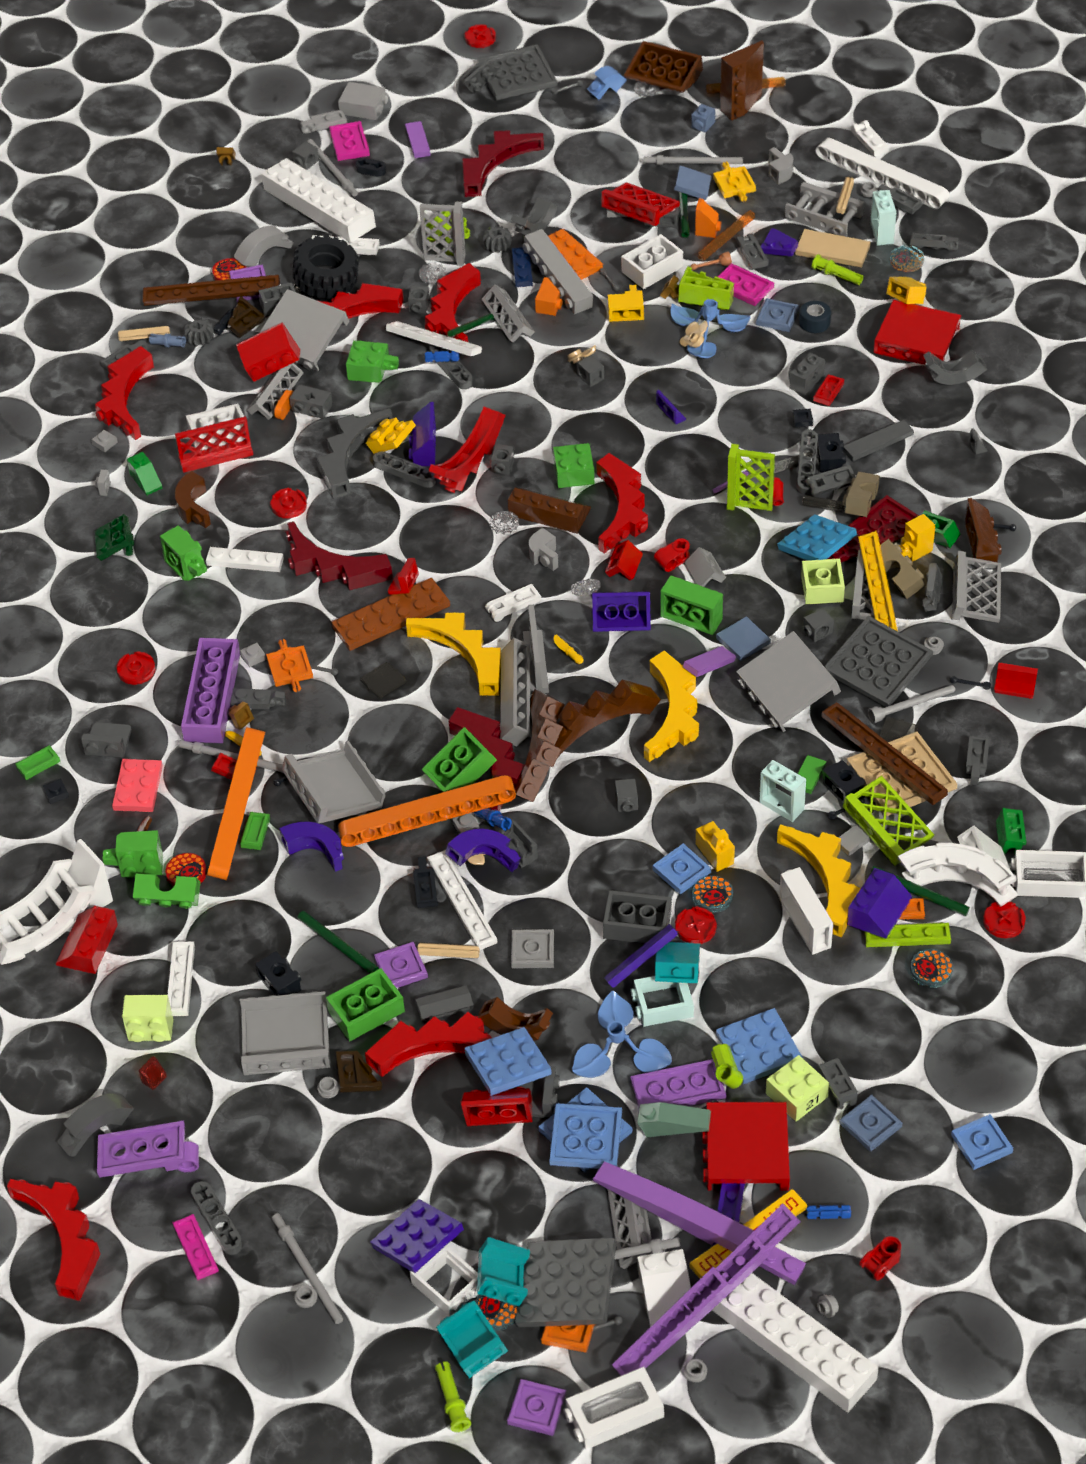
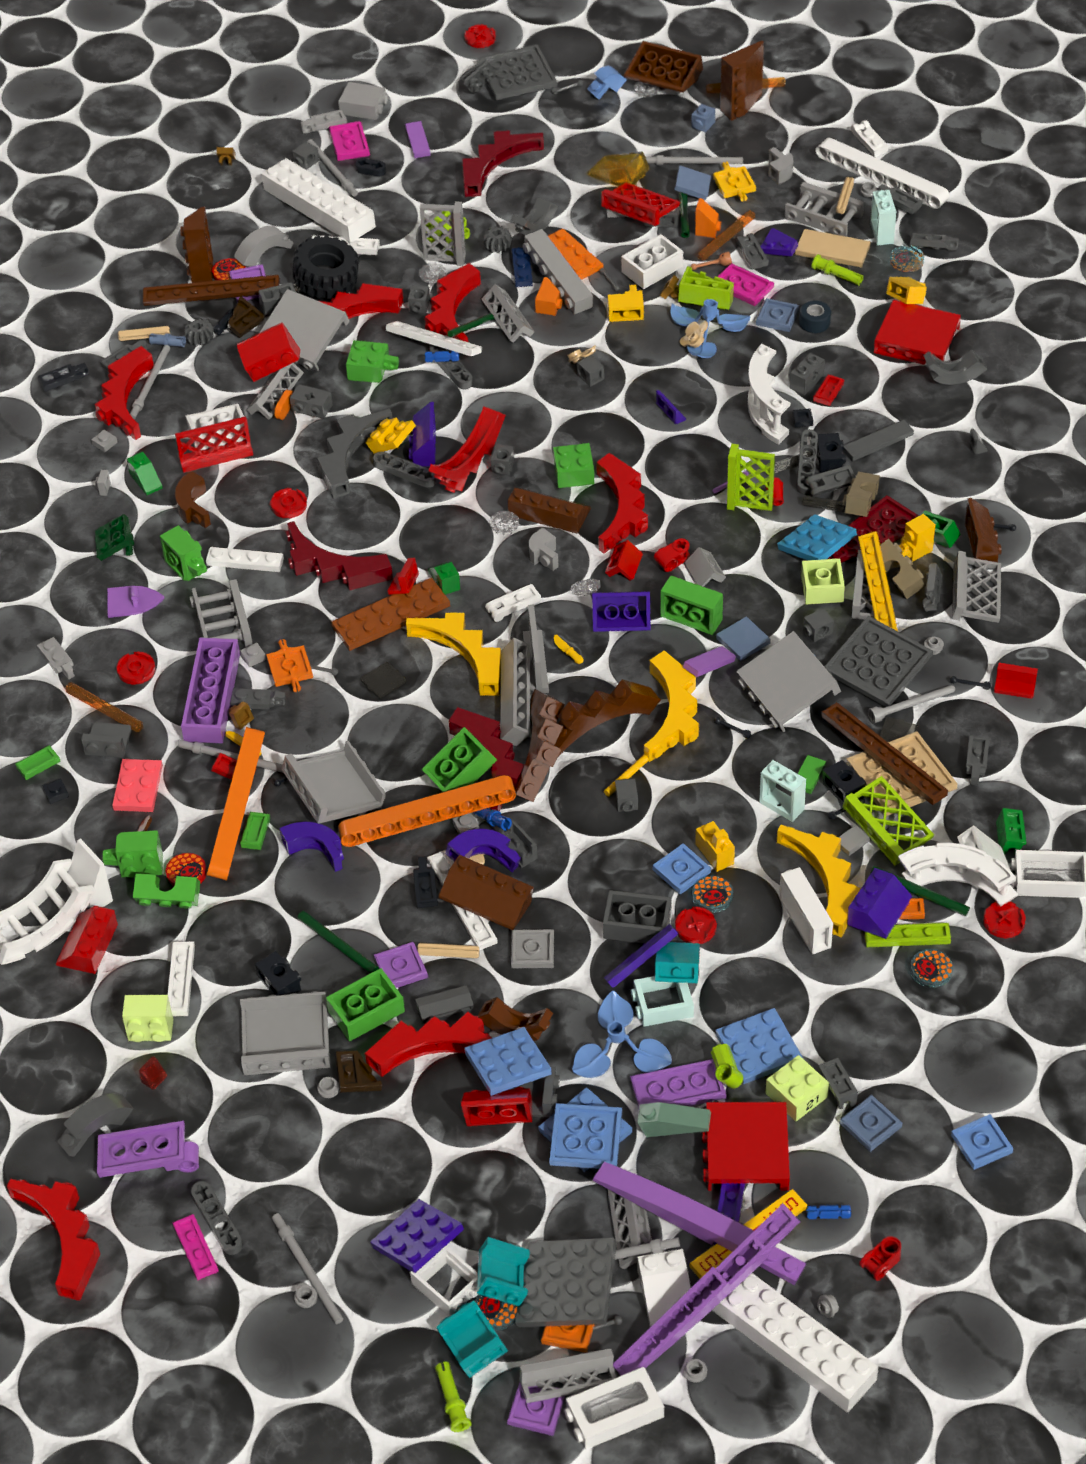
none -> light grey hinge [37,637,75,680]
none -> black hinge [38,363,89,392]
none -> clear orange axle [65,682,144,732]
none -> medium lavender shield [108,586,165,618]
none -> light grey bar [130,345,170,420]
none -> reddish brown slope [180,207,214,283]
none -> light grey fence [190,579,253,648]
none -> green slope [428,562,460,595]
none -> reddish brown slope [439,855,534,930]
none -> light grey fence [519,1348,617,1403]
none -> clear yellow slope [587,151,650,187]
none -> yellow bar [604,755,649,797]
none -> black hinge [714,717,751,738]
none -> white fence [748,344,791,445]

